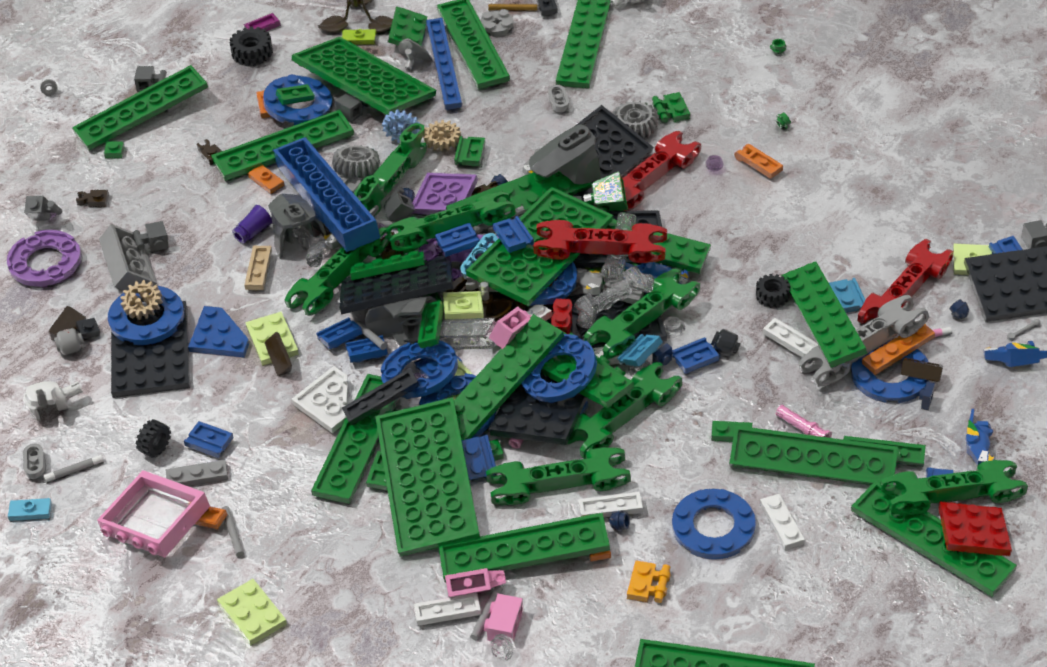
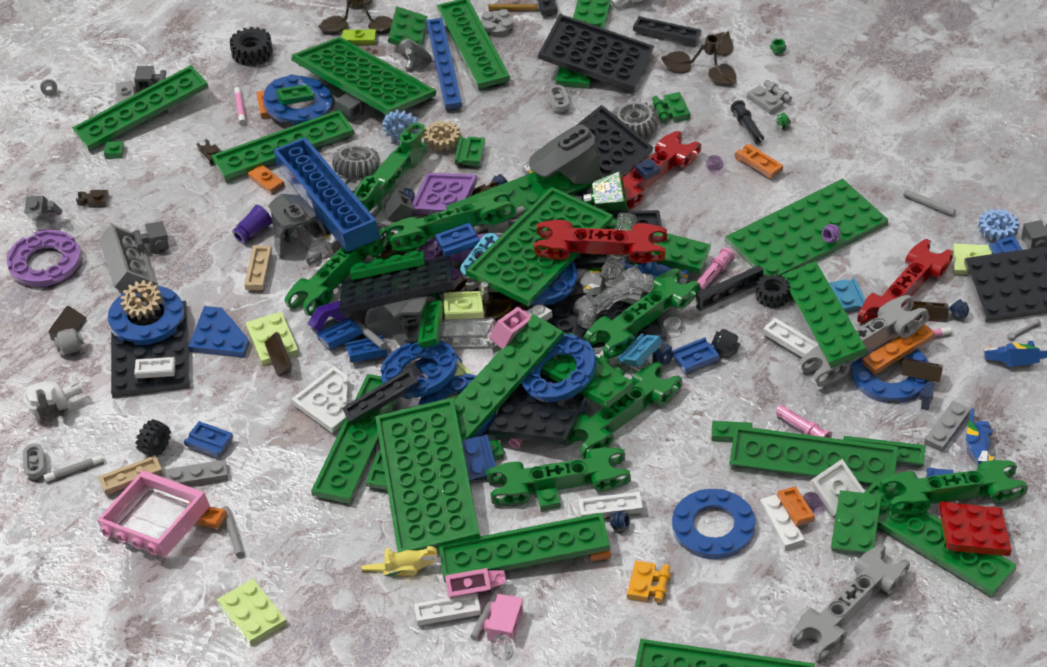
medium azure plate [8,498,52,521] -> none
black plate [76,318,100,339] -> none
magenta tile [244,13,281,32] -> none
blue plate [493,216,534,252] -> none
red brick [551,299,573,334] -> none
none -> tan plate [98,455,163,495]
none -> light grey plate [116,81,134,103]
none -> white plate [134,357,176,378]
none -> bar [234,87,246,125]
none -> dark purple slope [307,300,347,332]
none -> light yellow animal [361,546,438,576]
none -> green plate [536,487,561,511]
none -> black plate [537,14,654,92]
none -> black plate [633,16,702,45]
none -> dark blue plate [635,158,660,180]
none -> dark brown plant [661,31,736,85]
none -> black plate [696,265,764,311]
none -> bright pink pin [697,247,735,291]
none -> green plate [725,179,888,277]
none -> black pin [730,100,764,144]
none -> light grey plate [747,80,792,115]
none -> orange plate [777,486,815,526]
none -> light grey piece [790,544,910,661]
none -> clear purple plate [803,492,824,513]
none -> white plate [809,459,865,516]
none -> medium lavender plate [822,224,841,243]
none -> green plate [831,490,882,554]
none -> light grey bar [903,189,956,216]
none -> dark brown slope [910,301,949,322]
none -> light grey plate [924,401,971,452]
none -> light blue gear [978,208,1020,241]

